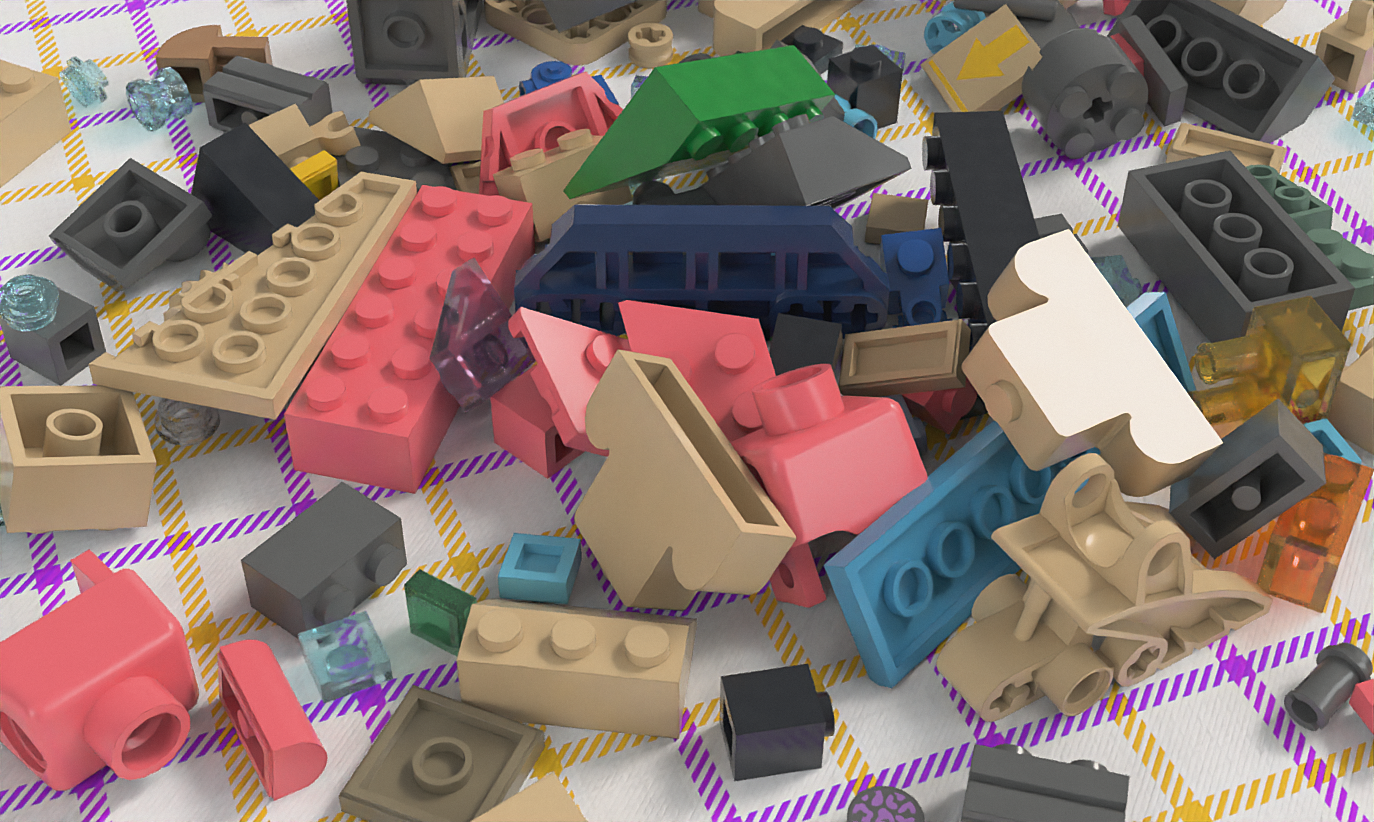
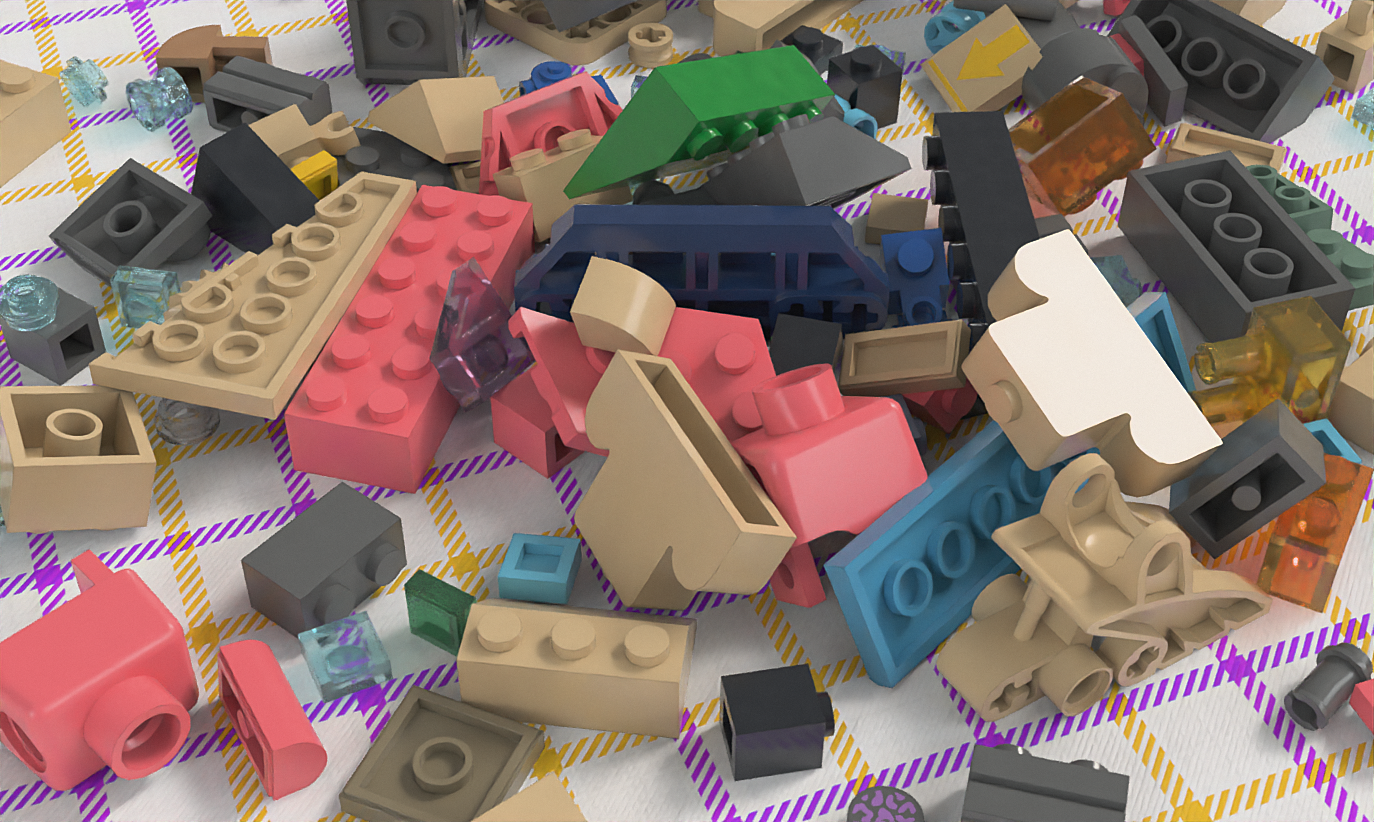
none -> clear light blue plate [110,265,181,329]
none -> tan brick [570,256,676,356]
none -> clear orange piece [1008,76,1157,217]

